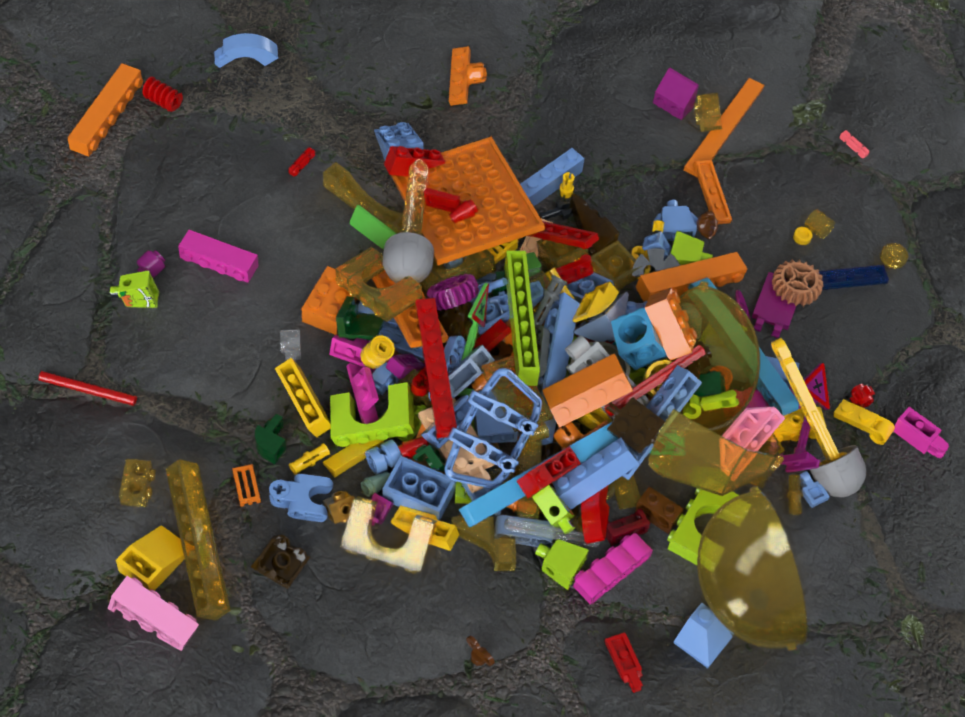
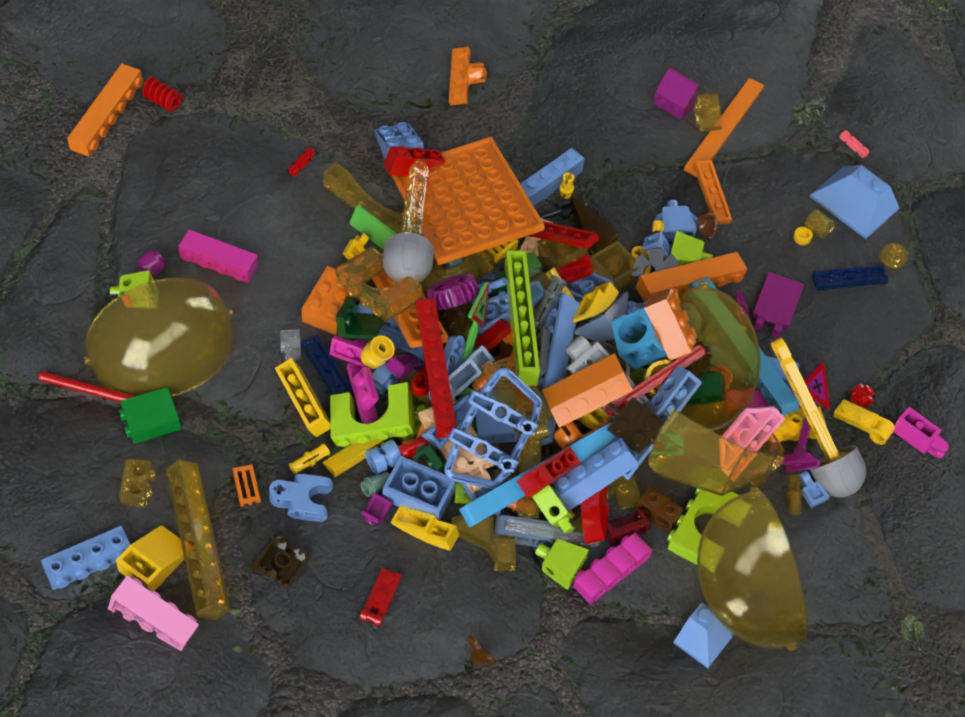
medium blue arch [214,33,278,68] -> none
dark green brick [255,414,286,464] -> none
pearl gold brick [323,491,358,524] -> none
clear yellow arch [340,496,437,573] -> none
red tile [424,188,461,213] -> none
red cone [449,199,478,224] -> none
red hinge [604,632,643,693] -> none
lime piece [683,390,739,419] -> none
nougat gear [772,259,823,307] -> none
none -> medium blue brick [41,526,130,590]
none -> clear yellow windscreen [83,278,234,396]
none -> green brick [119,387,181,444]
none -> clear blue tile [300,334,354,397]
none -> yellow plate [342,233,369,266]
none -> red plate [360,568,402,627]
none -> medium blue slope [810,165,899,239]

